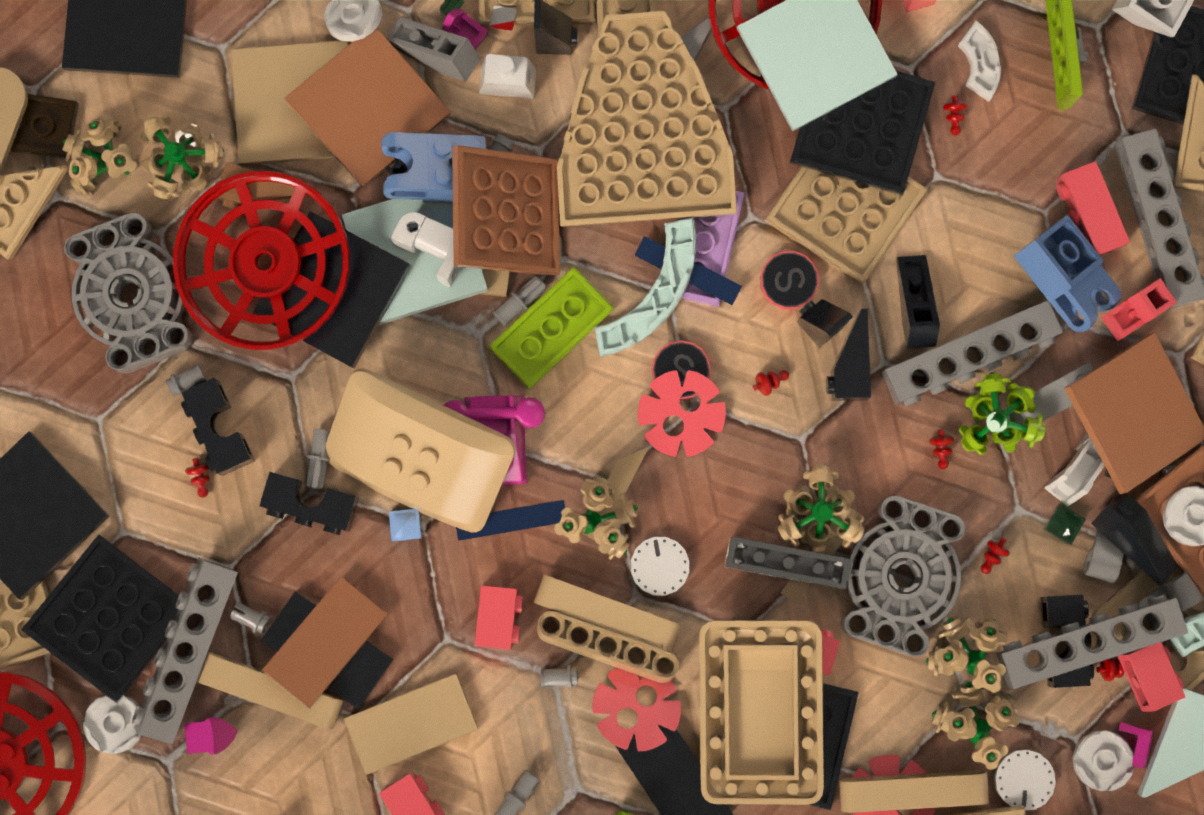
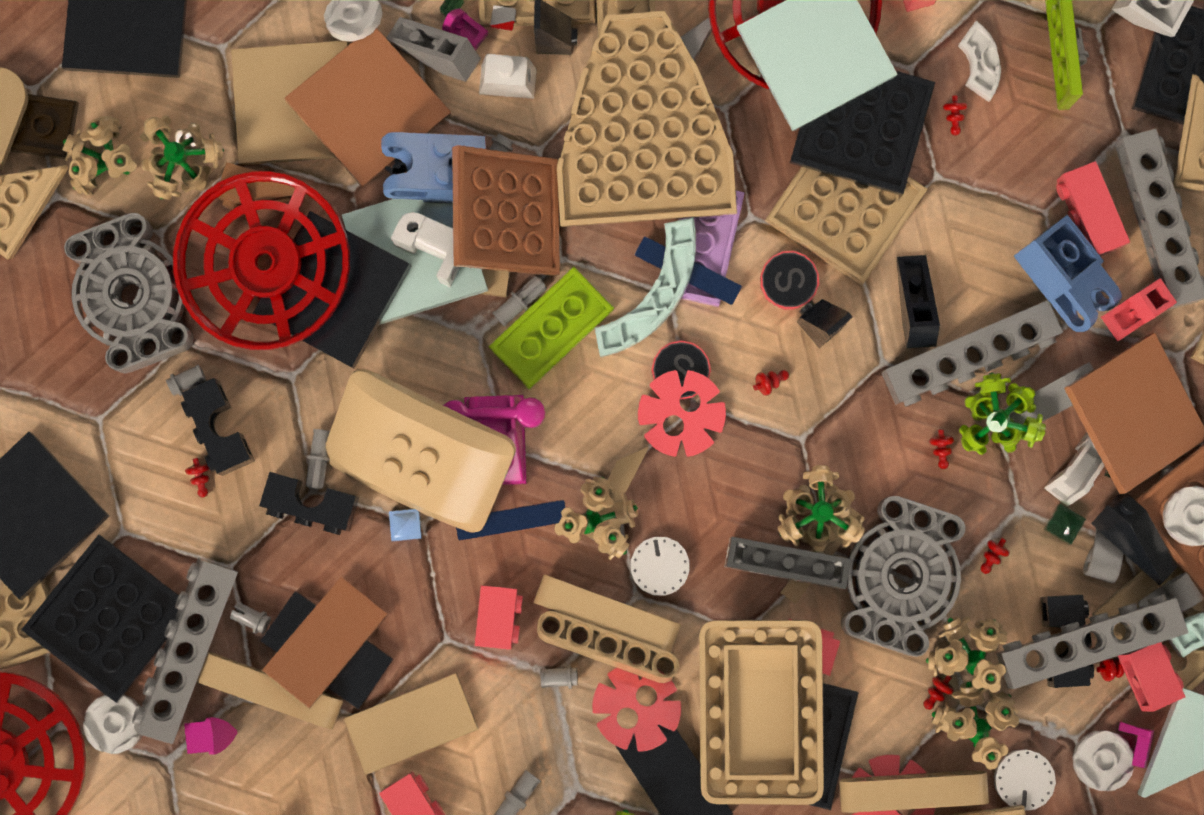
black slope [826,309,871,401] -> none
none -> red hair [923,676,954,710]

